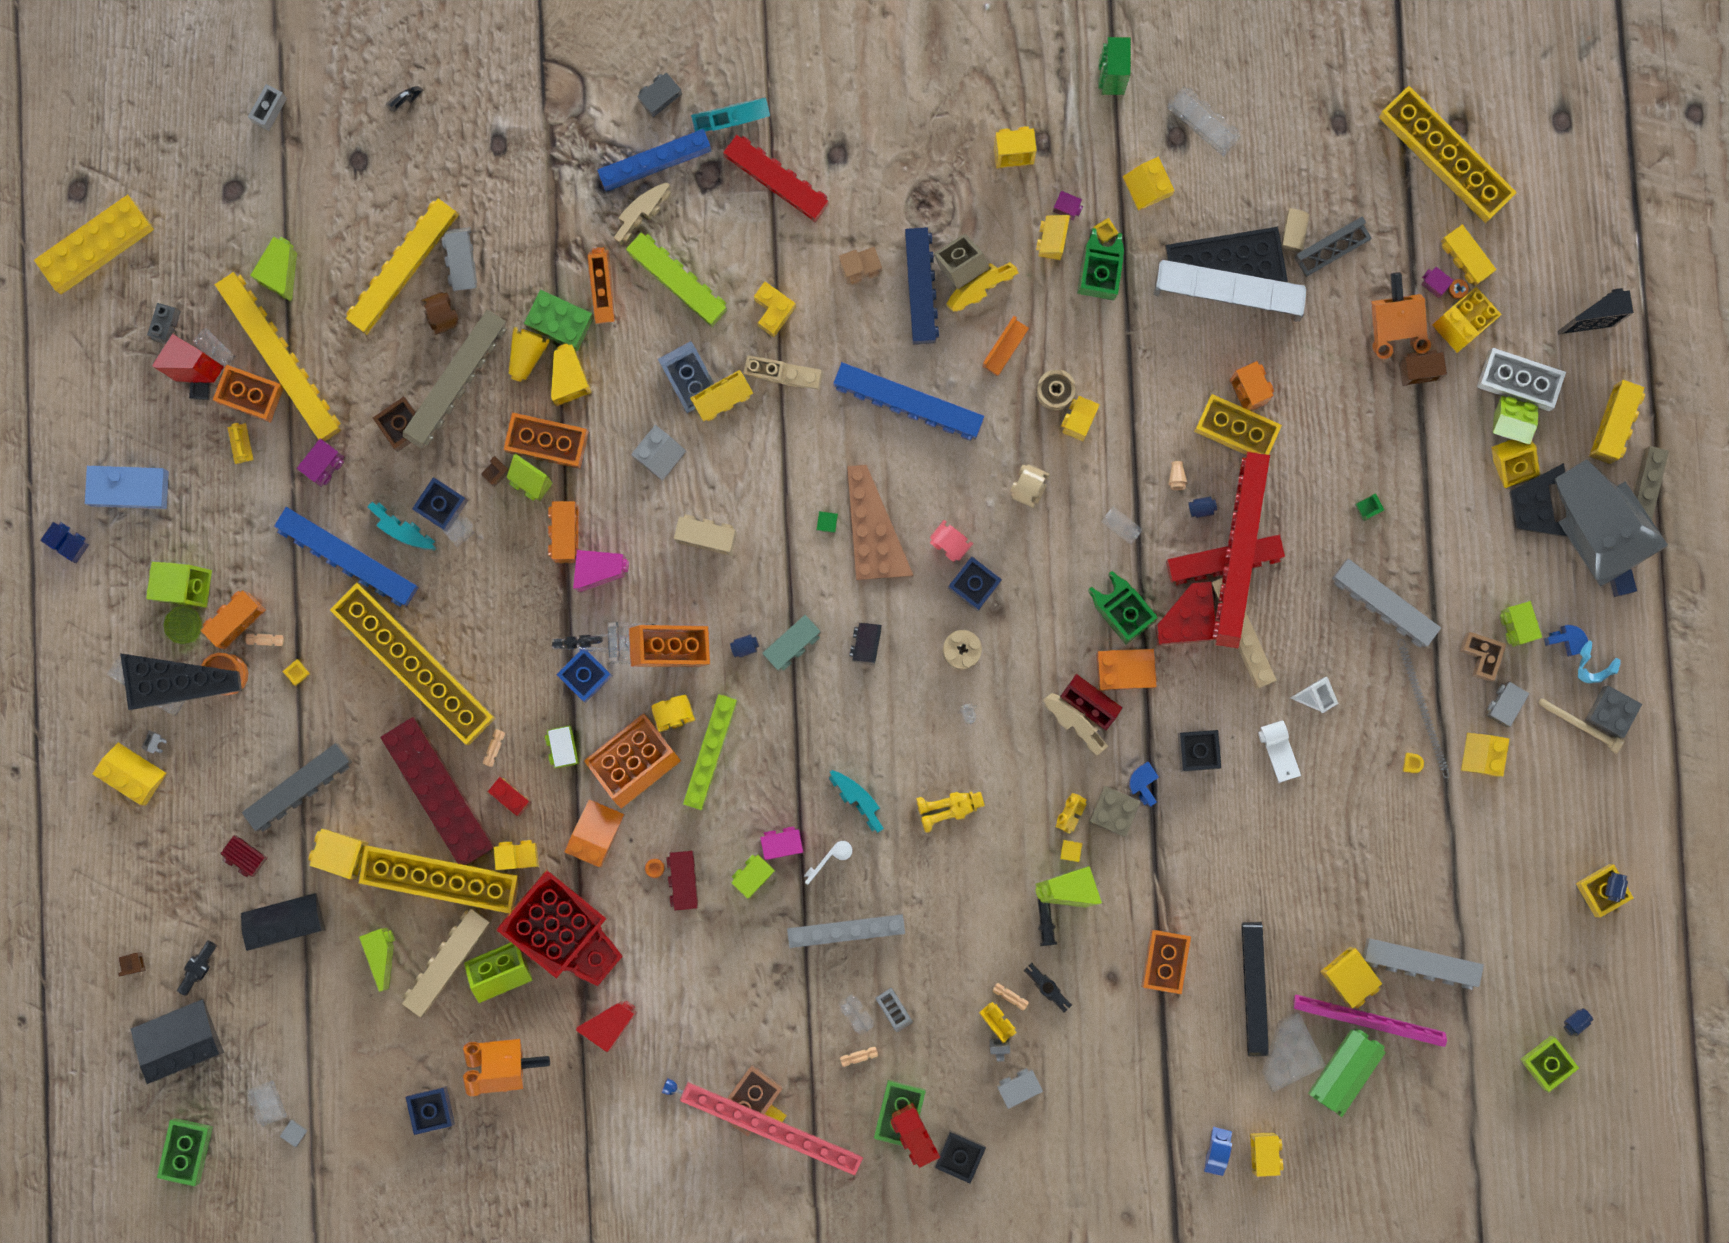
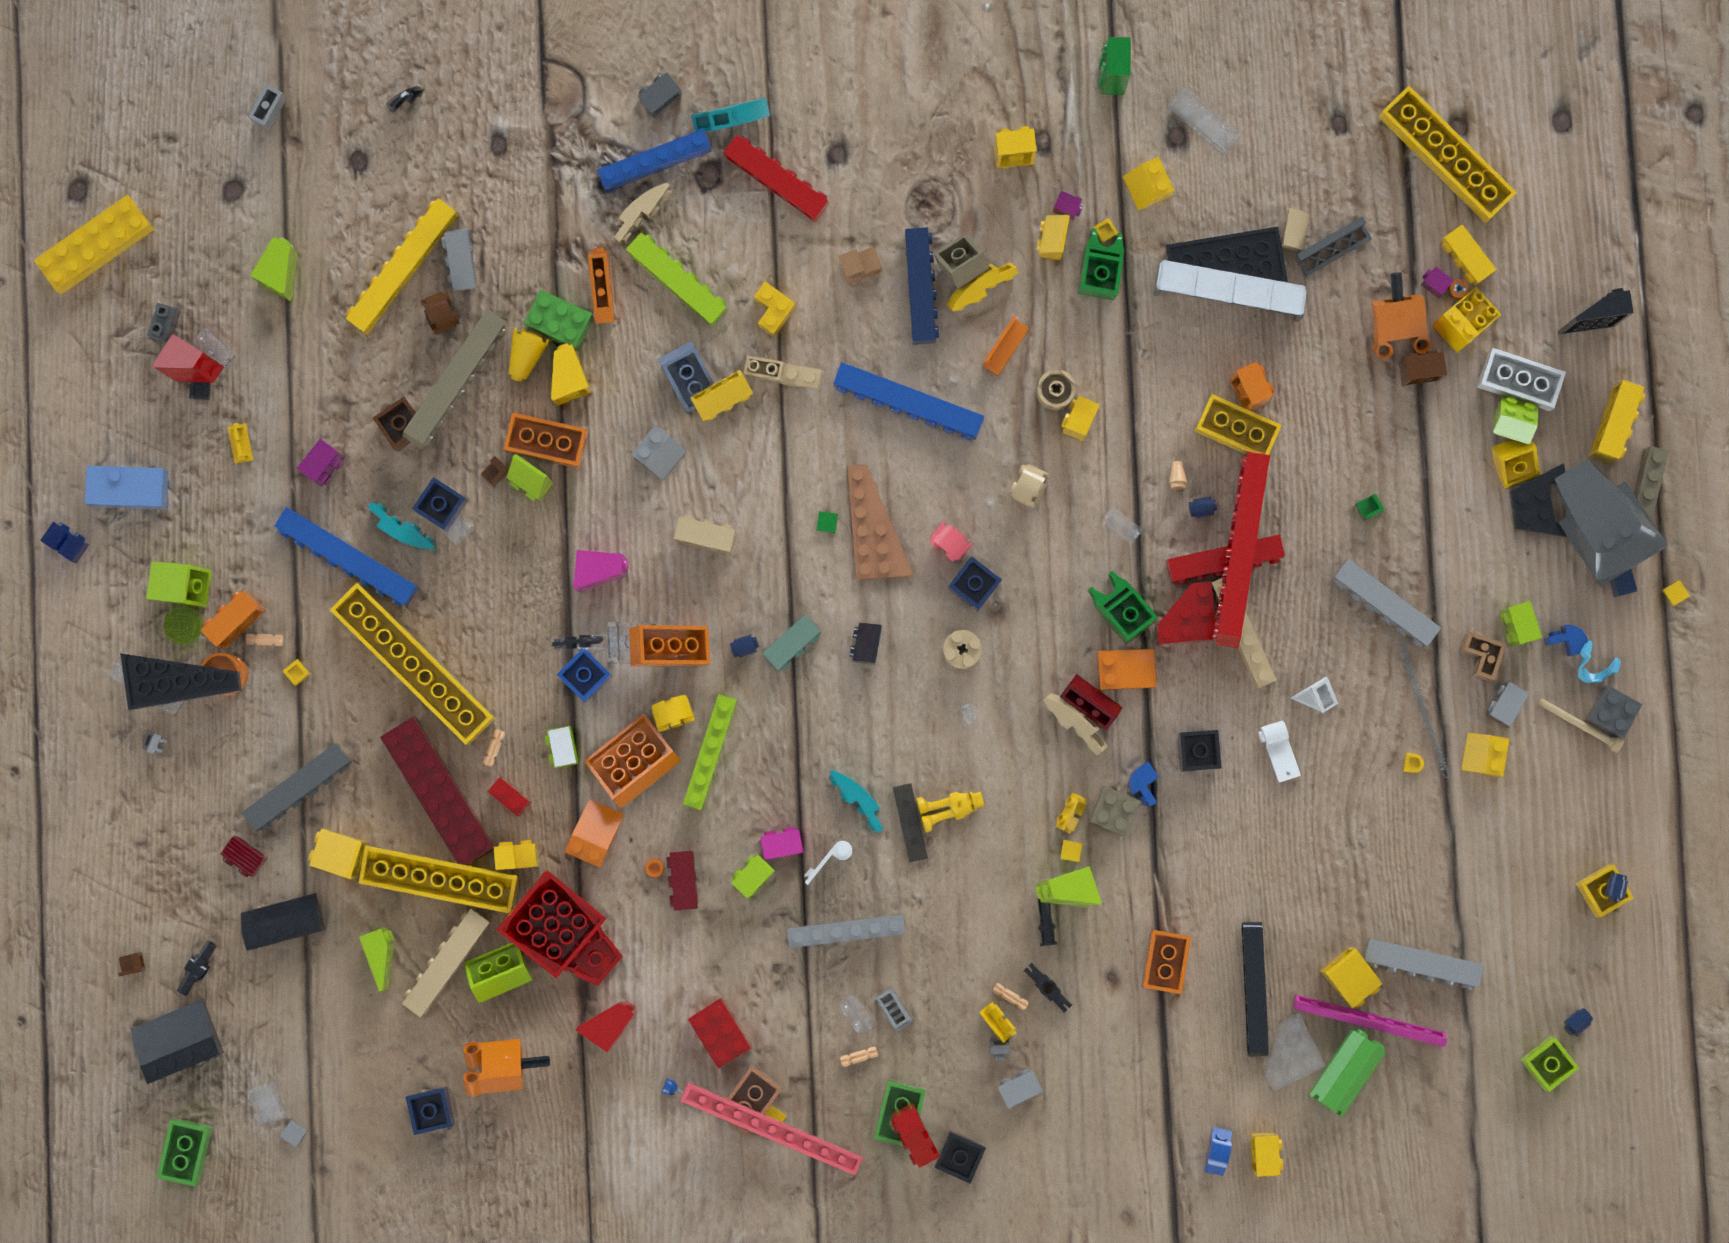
yellow slope [92,742,167,806] -> none
orange brick [213,365,284,423] -> none
yellow brick [214,272,342,441] -> none
orange brick [548,501,579,563] -> none
none -> red brick [688,997,752,1069]
none -> clear smoke tile [893,783,928,863]
none -> yellow tile [1662,580,1690,606]

